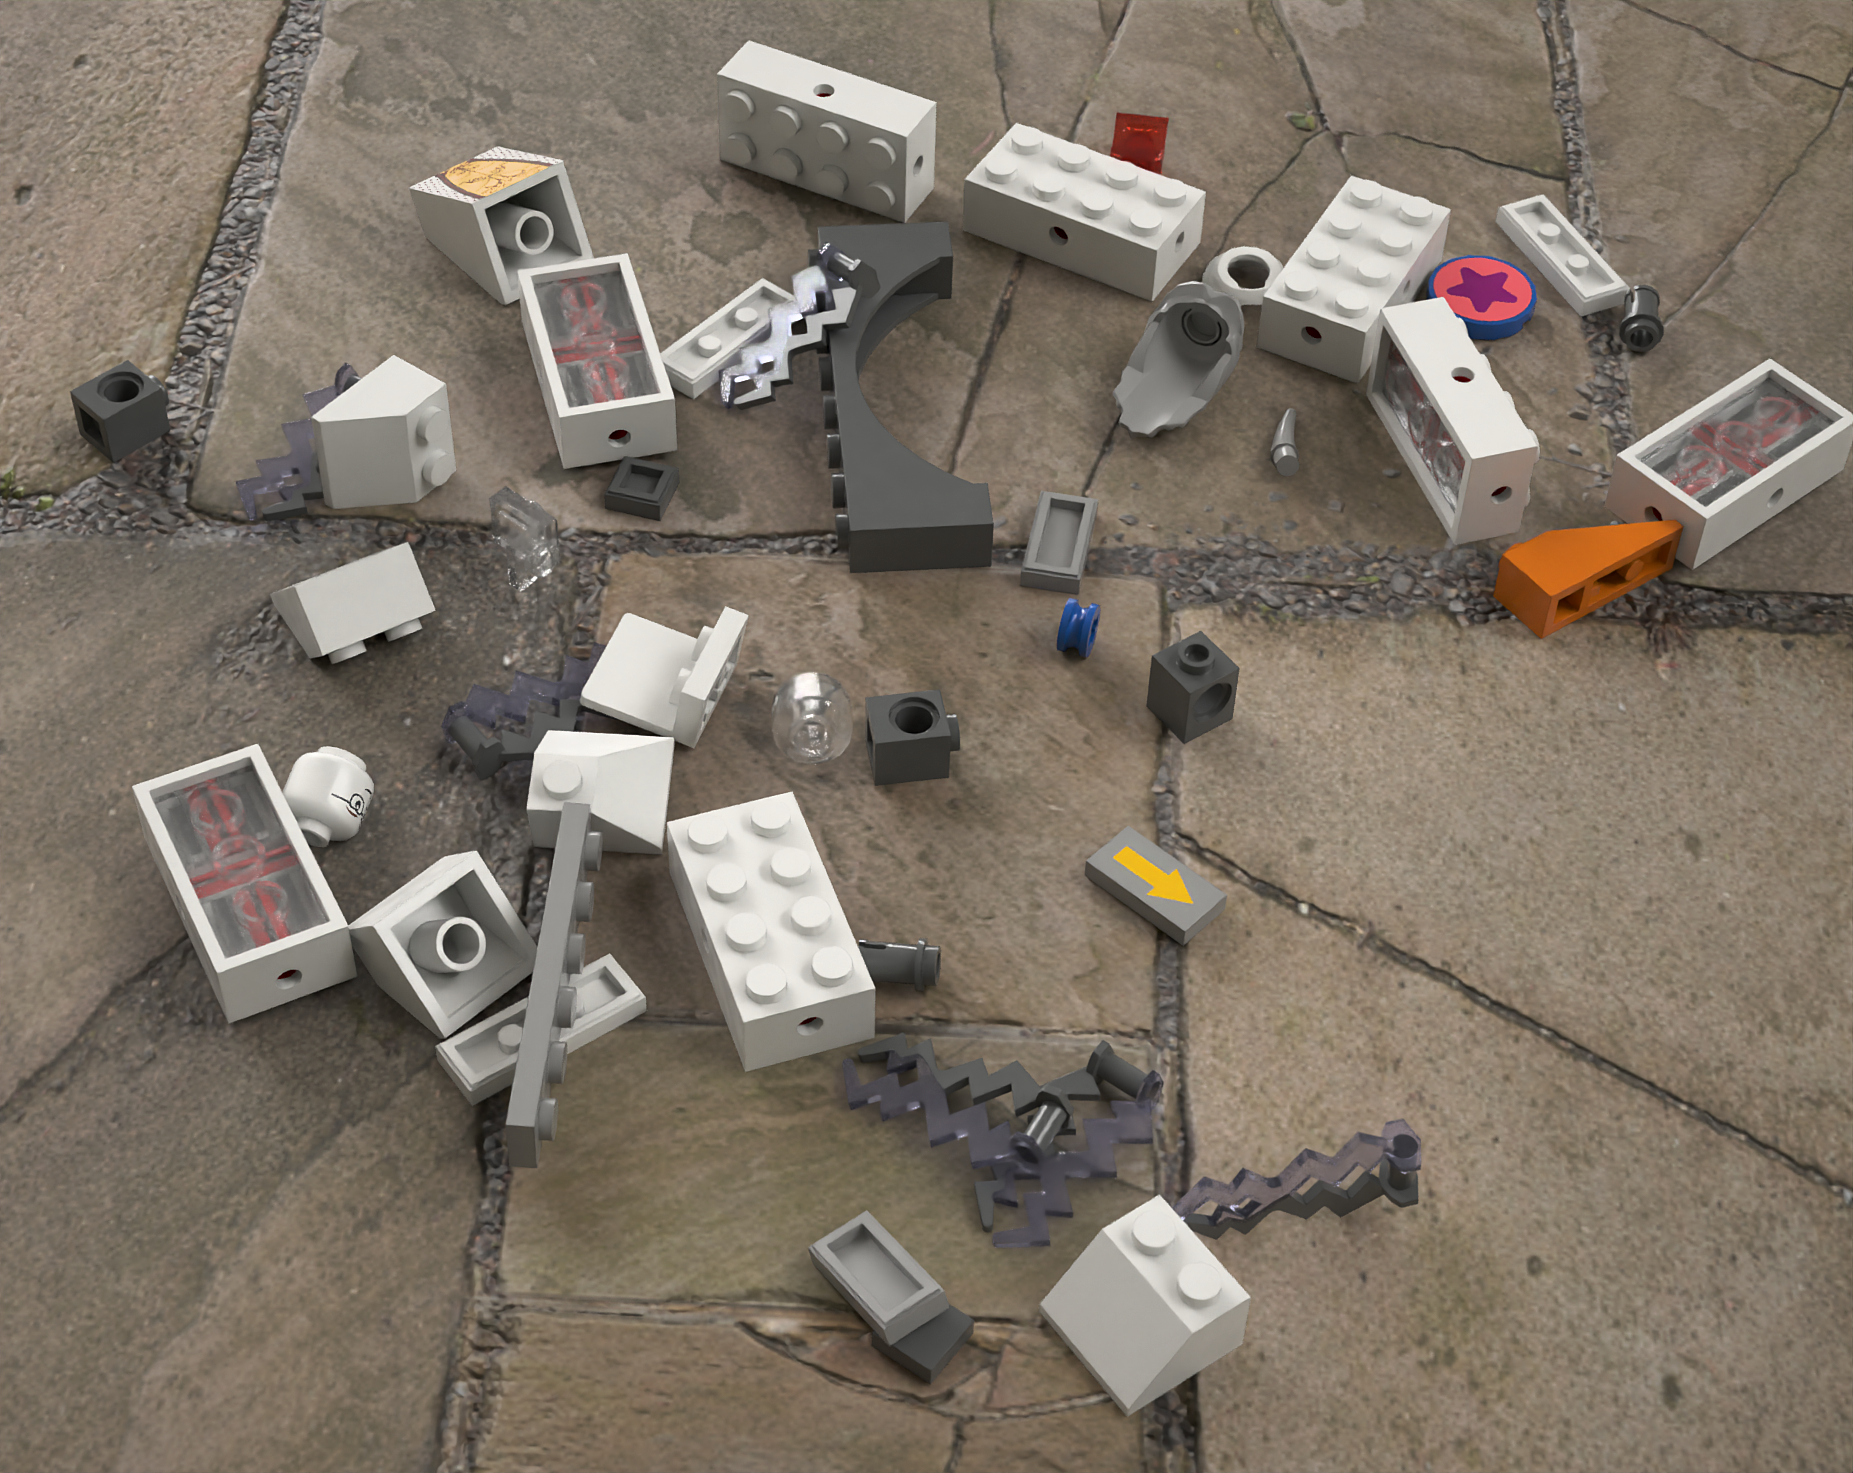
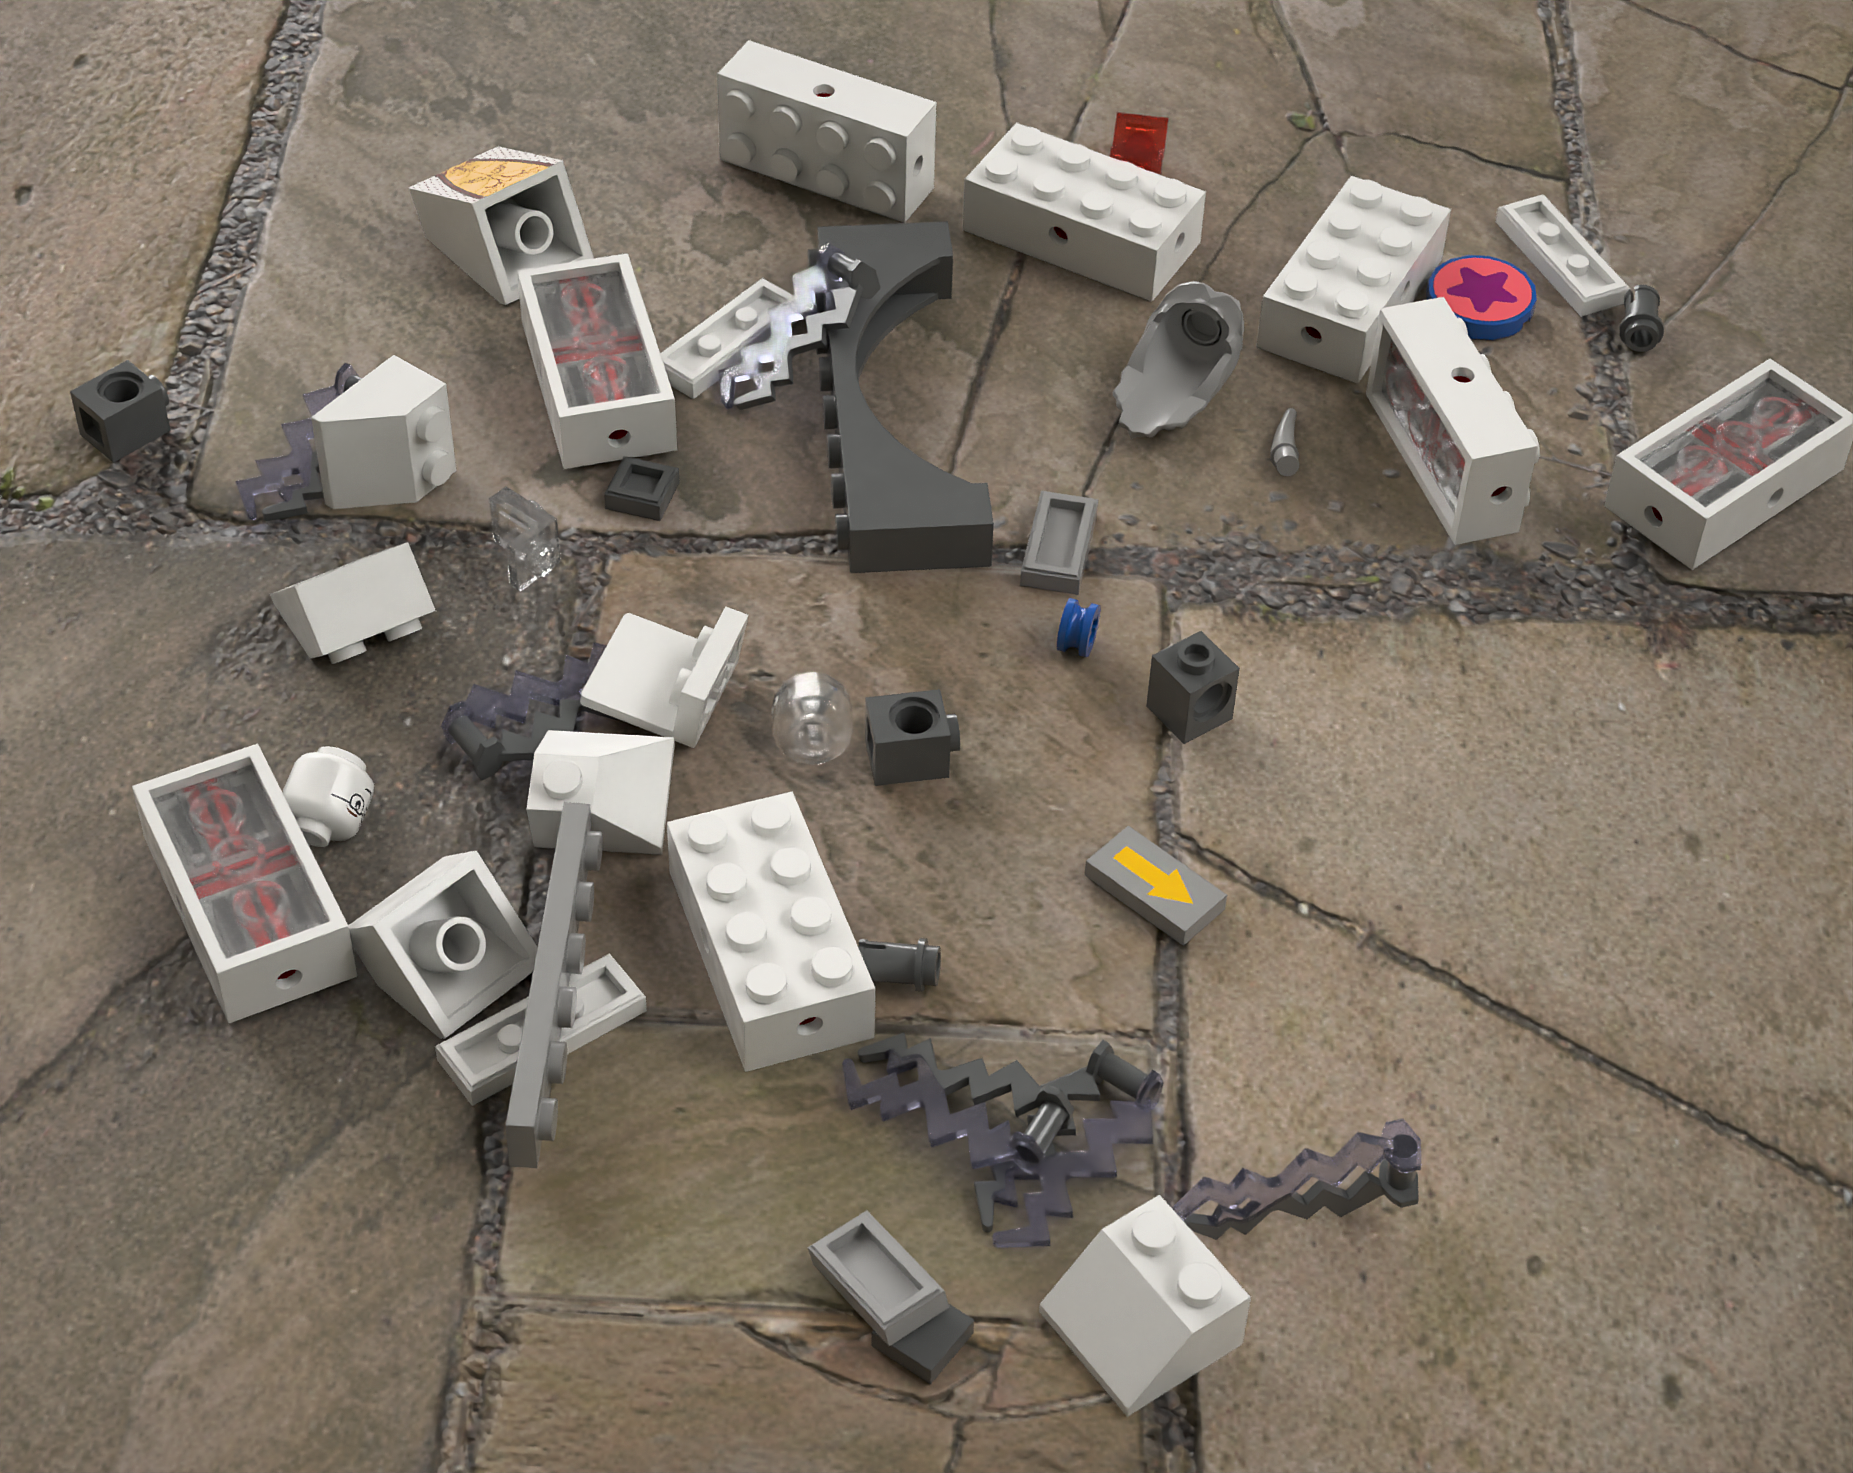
white piece [1202,246,1284,306] -> none
orange slope [1493,520,1684,639] -> none

